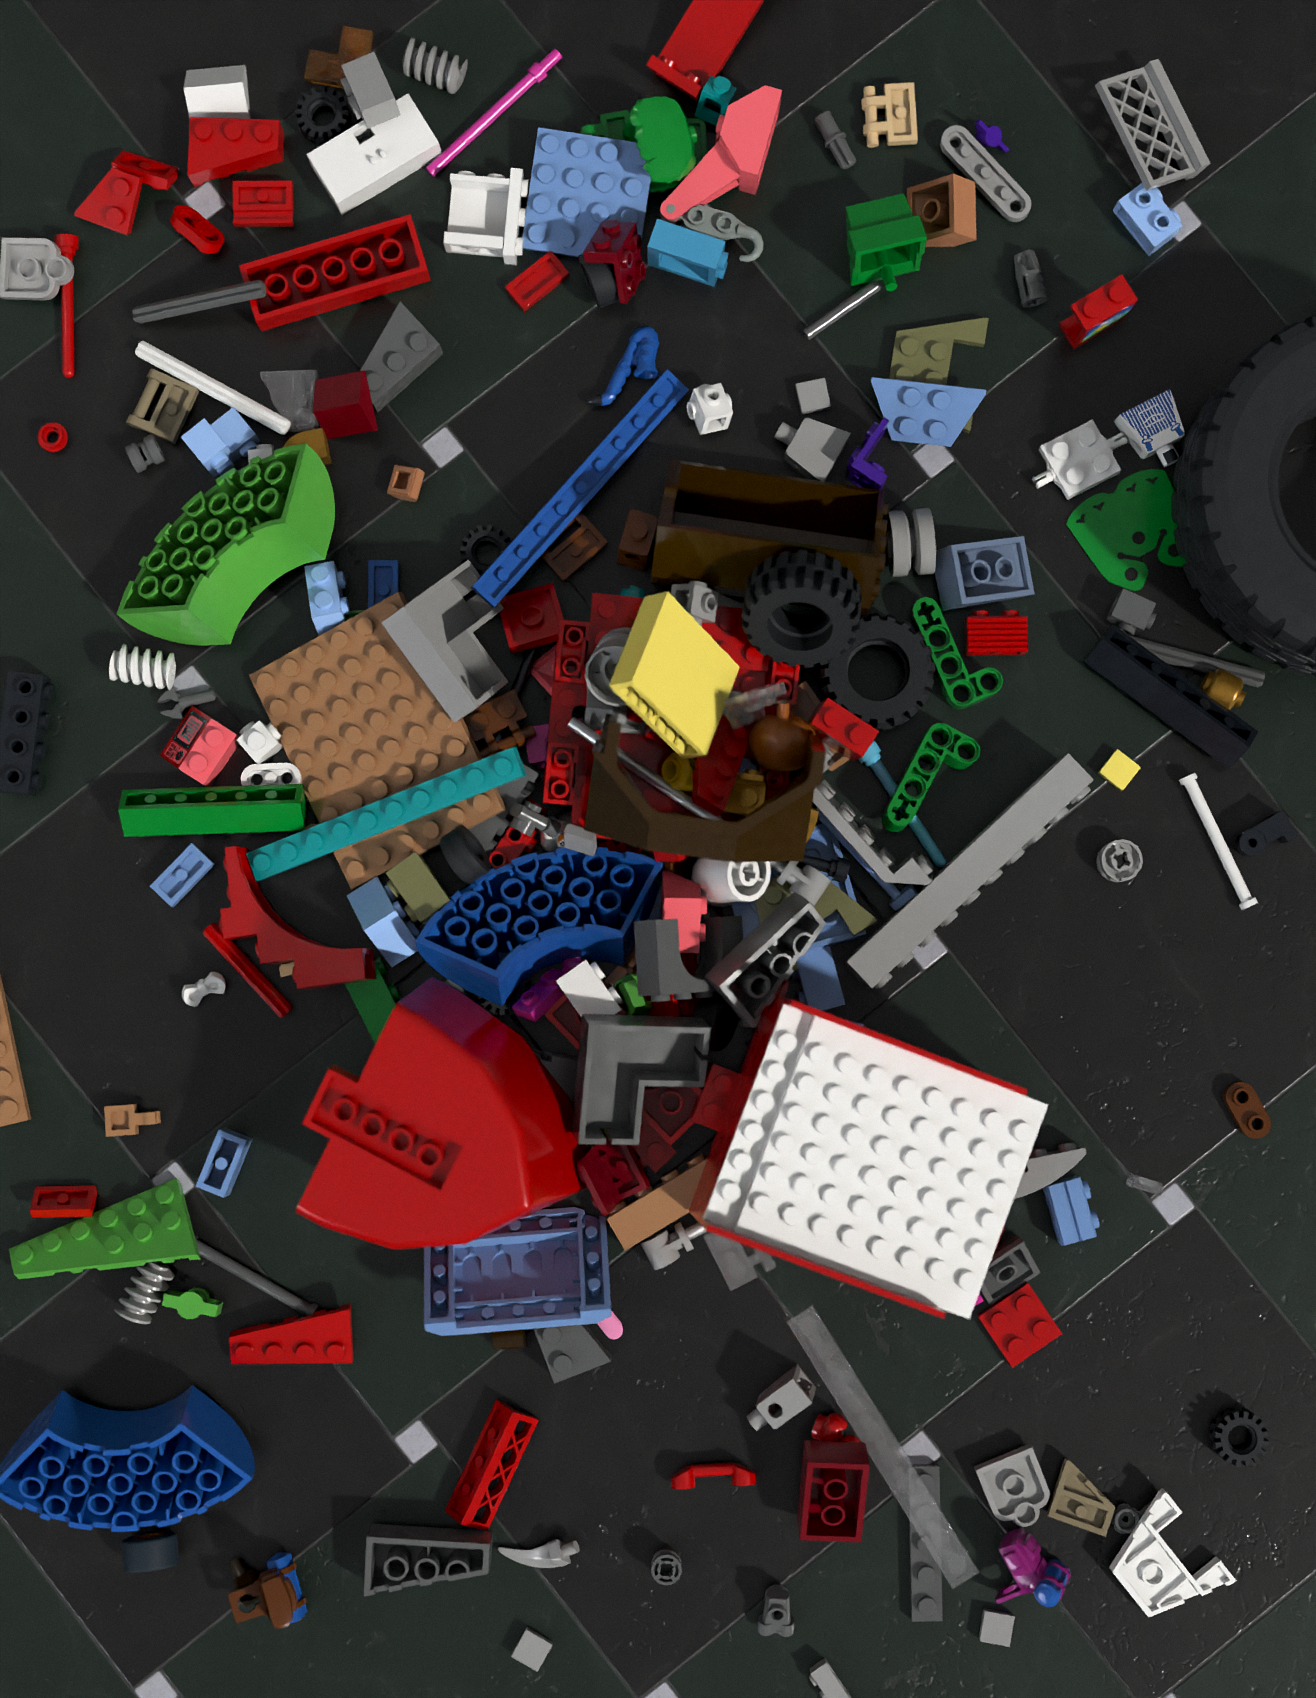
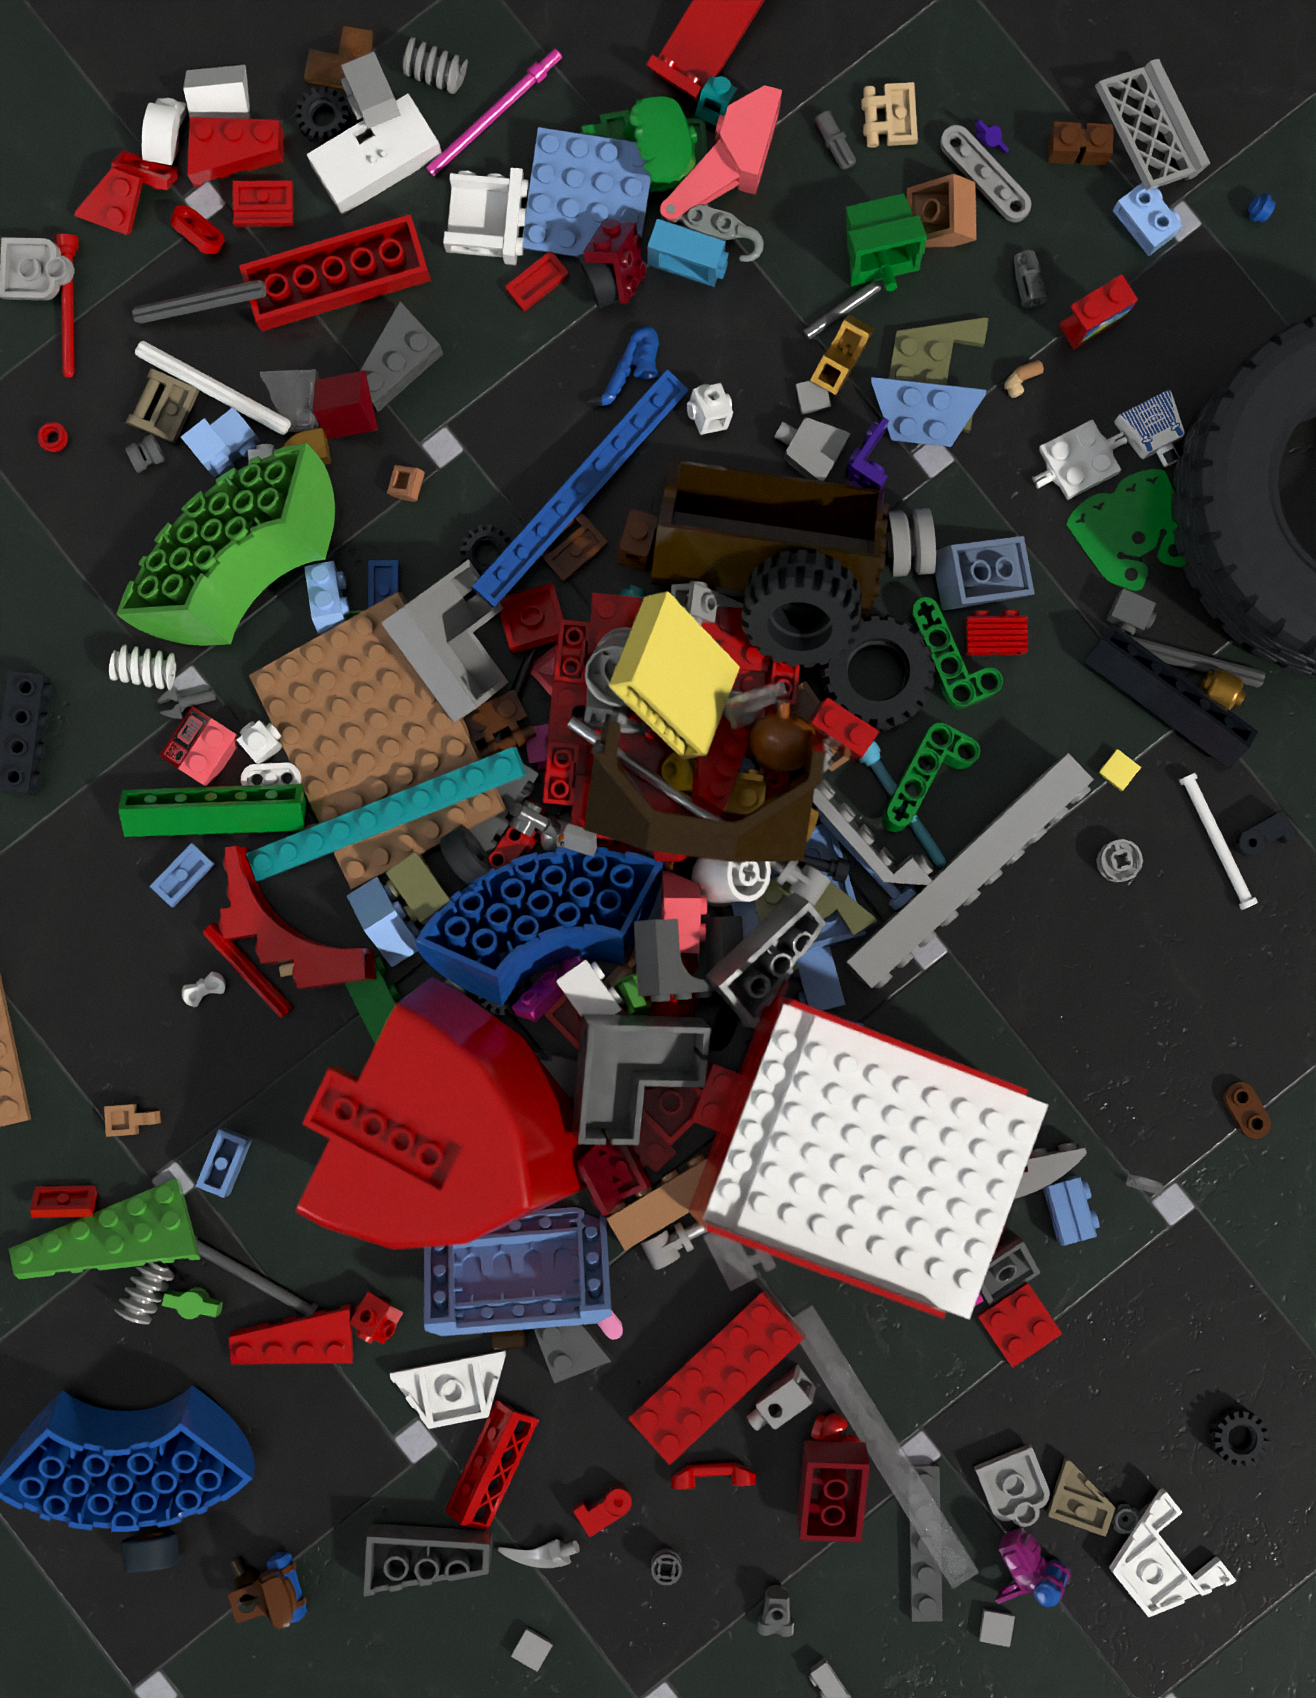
none -> white brick [142,98,187,165]
none -> red brick [349,1292,403,1344]
none -> white wing [390,1350,506,1429]
none -> red leg [573,1484,632,1538]
none -> red brick [628,1290,806,1465]
none -> pearl gold brick [810,314,875,395]
none -> arm [1004,360,1044,398]
none -> reddish brown piece [1048,121,1114,166]
none -> blue plate [1248,193,1276,223]

